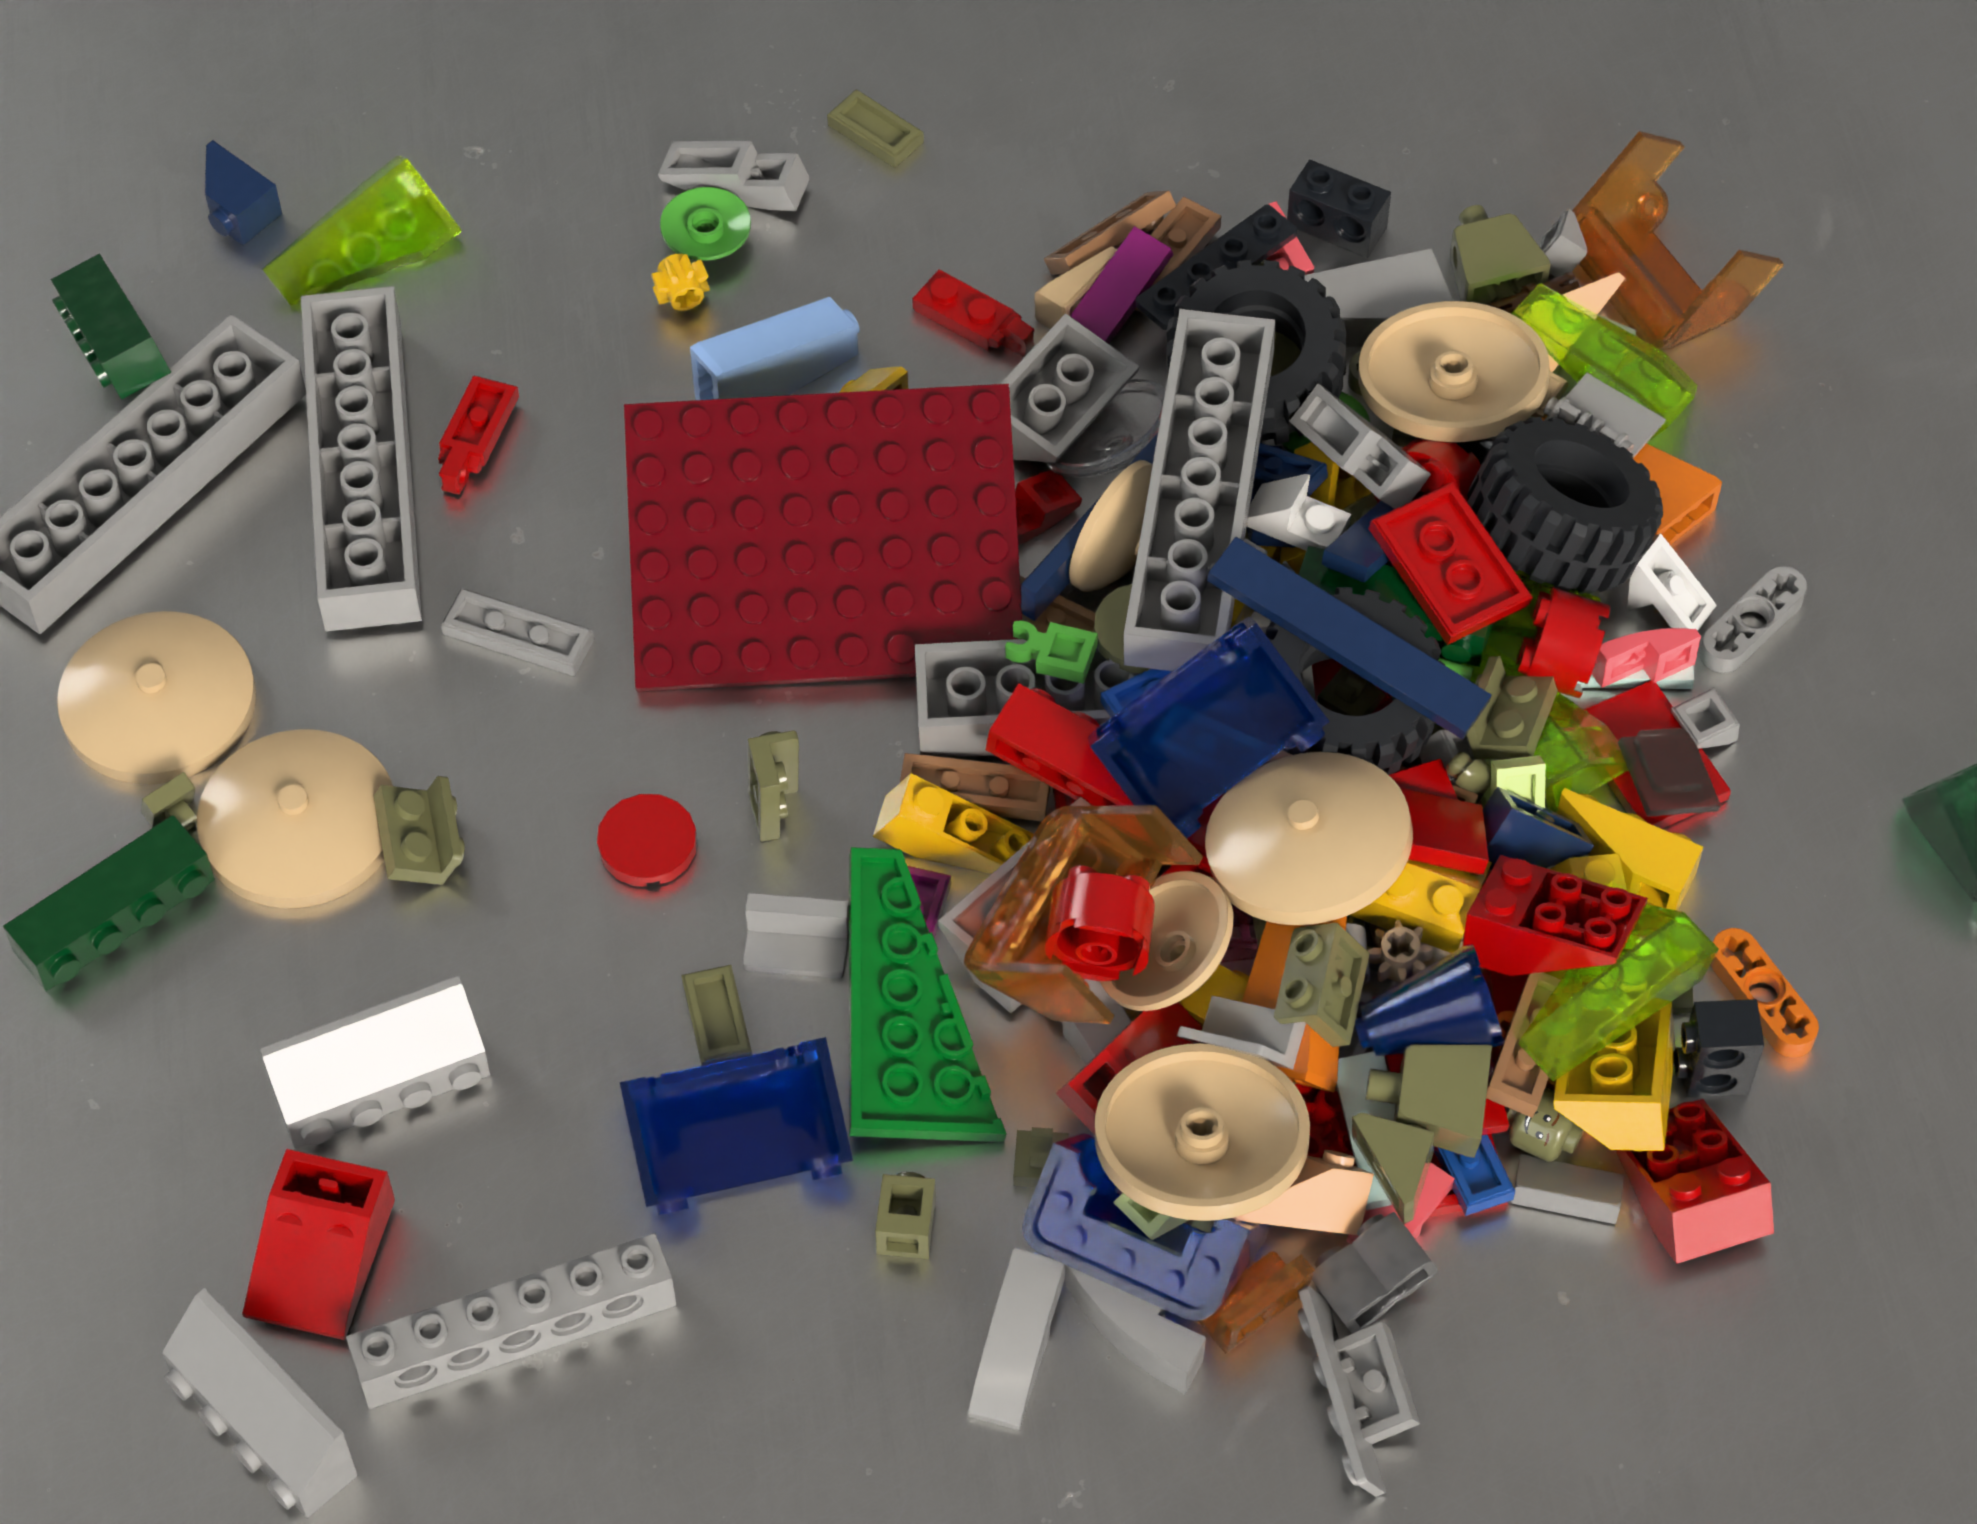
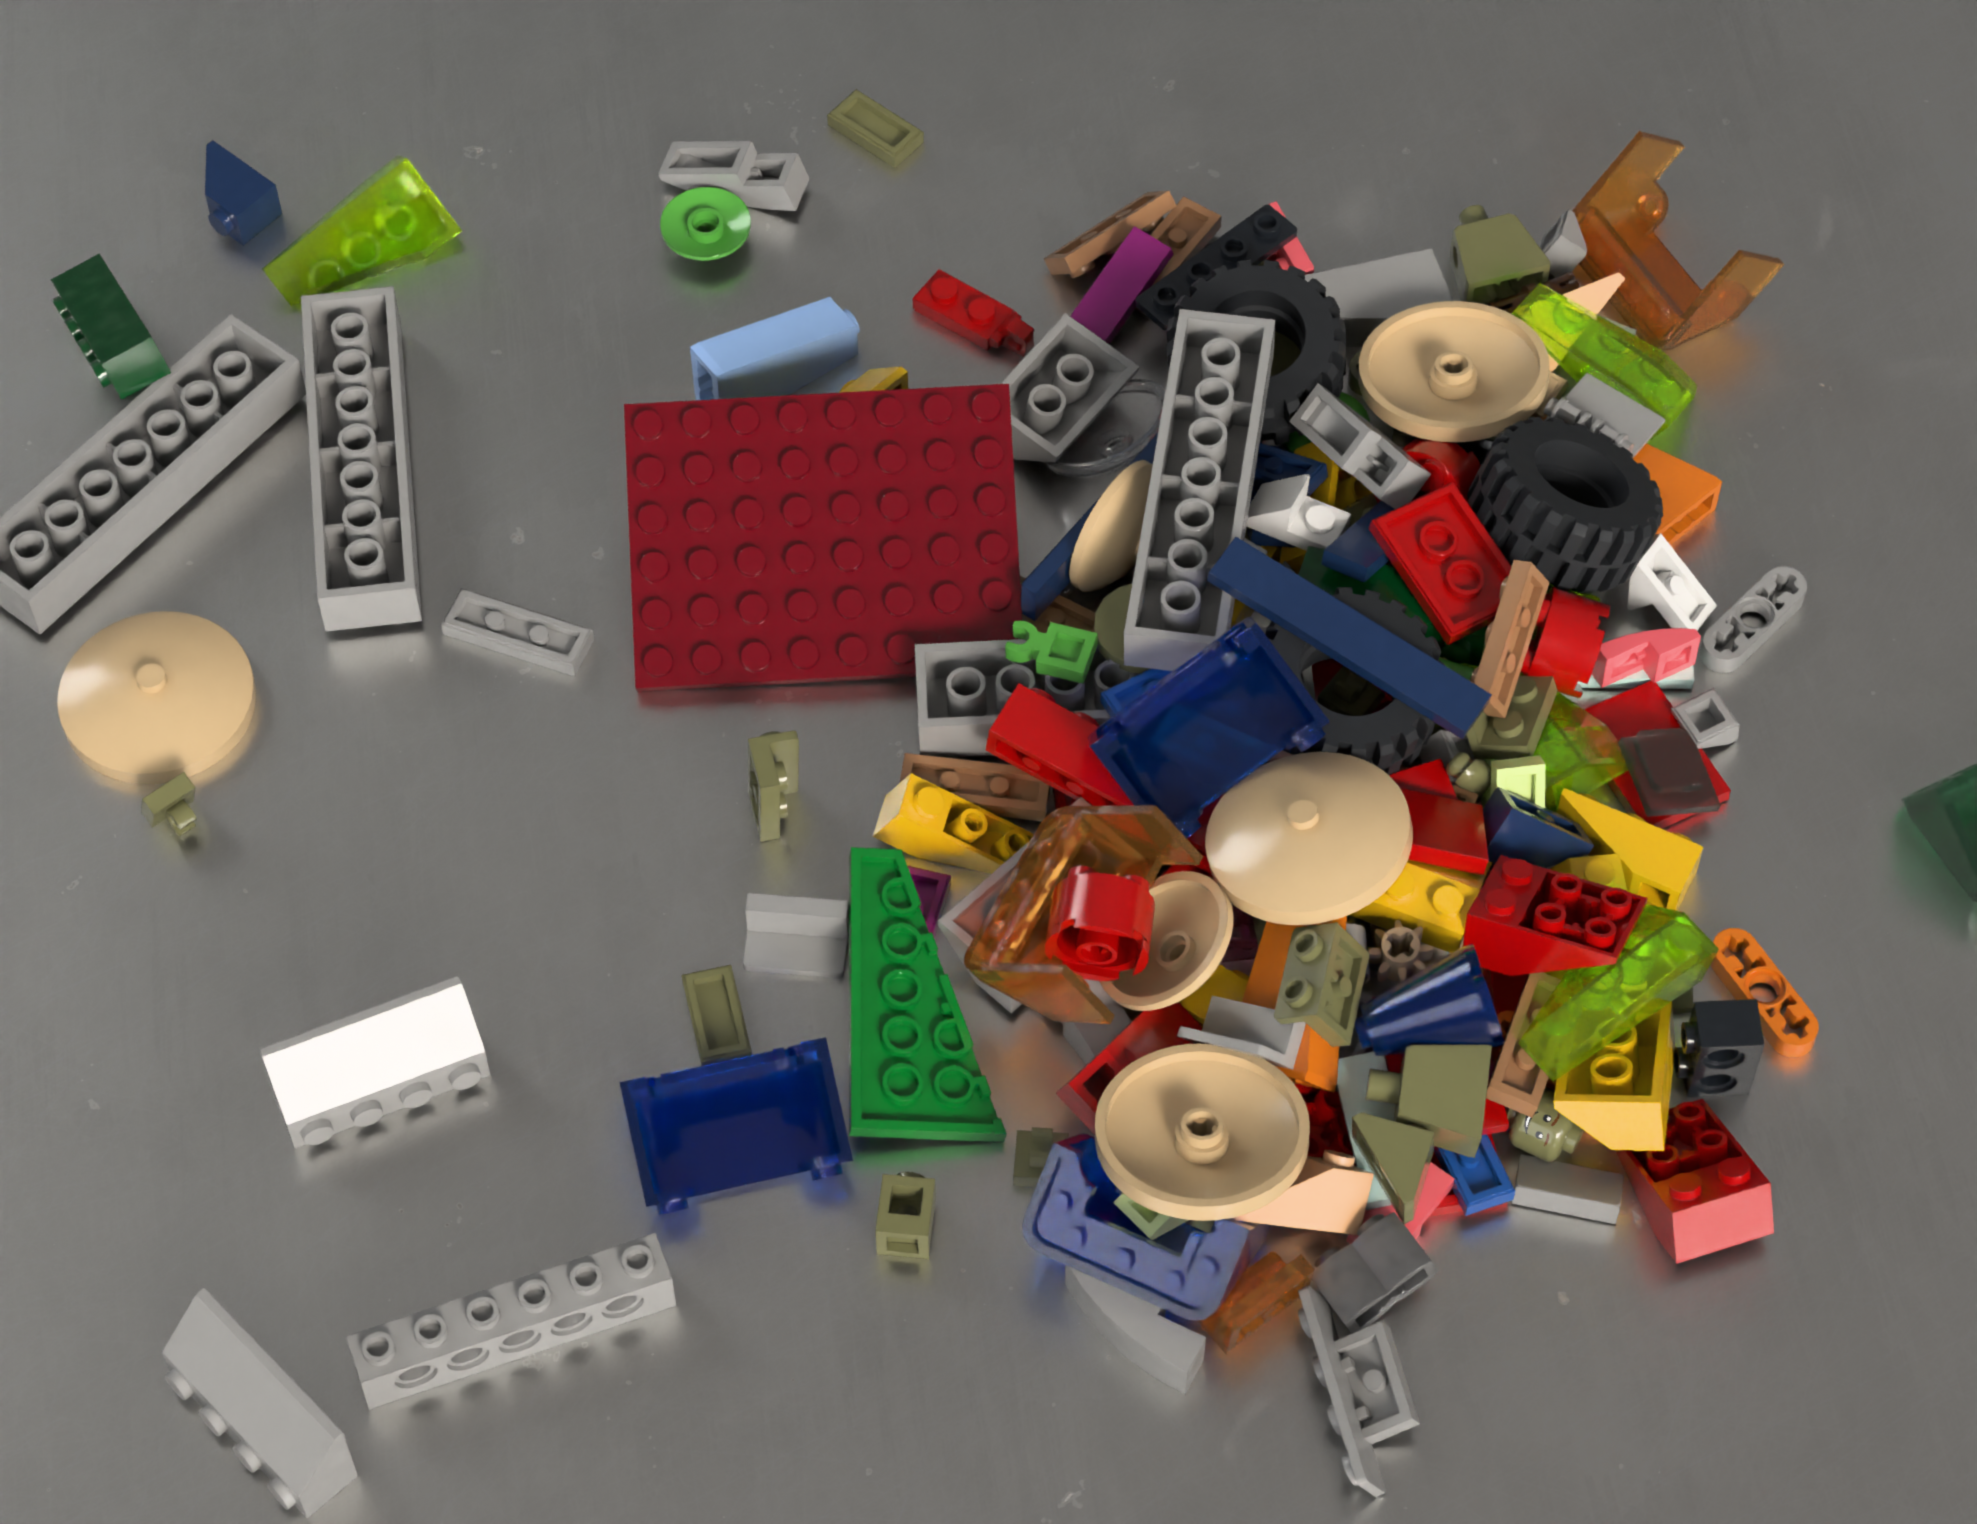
dark green brick [3,815,215,992] -> none
tan dish [197,729,393,908] -> none
red slope [242,1149,395,1340] -> none
olive bracket [374,776,465,885] -> none
red hinge [438,375,519,495] -> none
red tile [597,794,697,887] -> none
yellow gear [651,254,710,311] -> none
light grey slope [968,1248,1065,1431] -> none
red slope [1015,468,1082,546] -> none
tan slope [1035,246,1117,329] -> none
black brick [1287,159,1391,258] -> none
none -> medium nougat plate [1470,560,1549,718]

